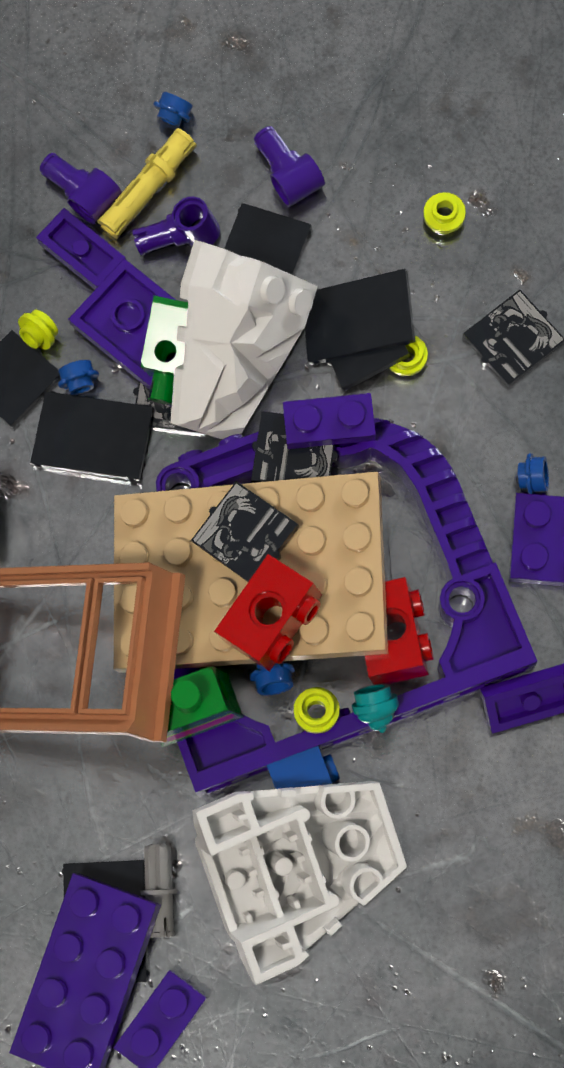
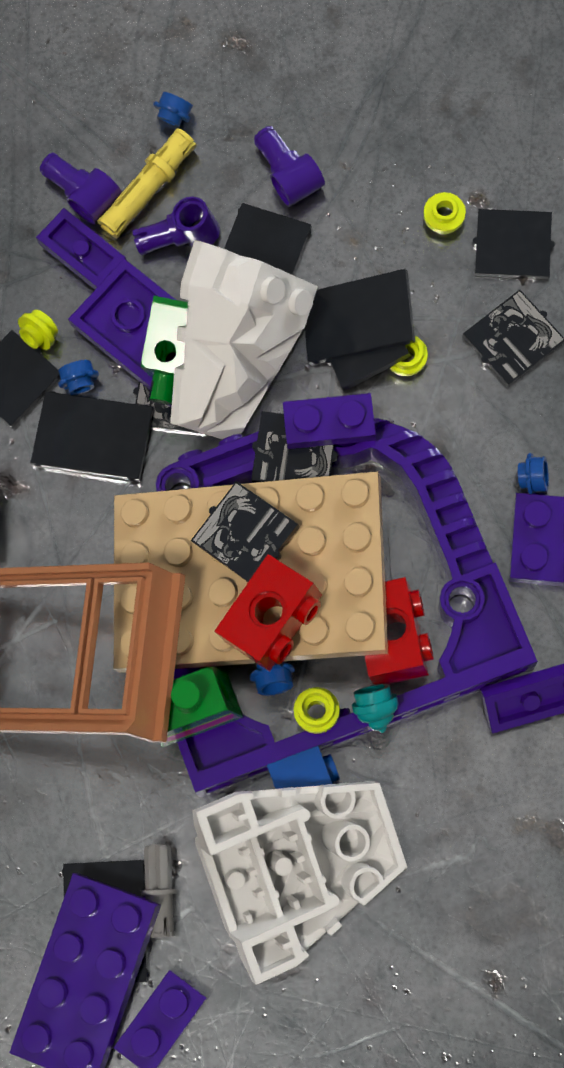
none -> black piece [472,209,555,280]

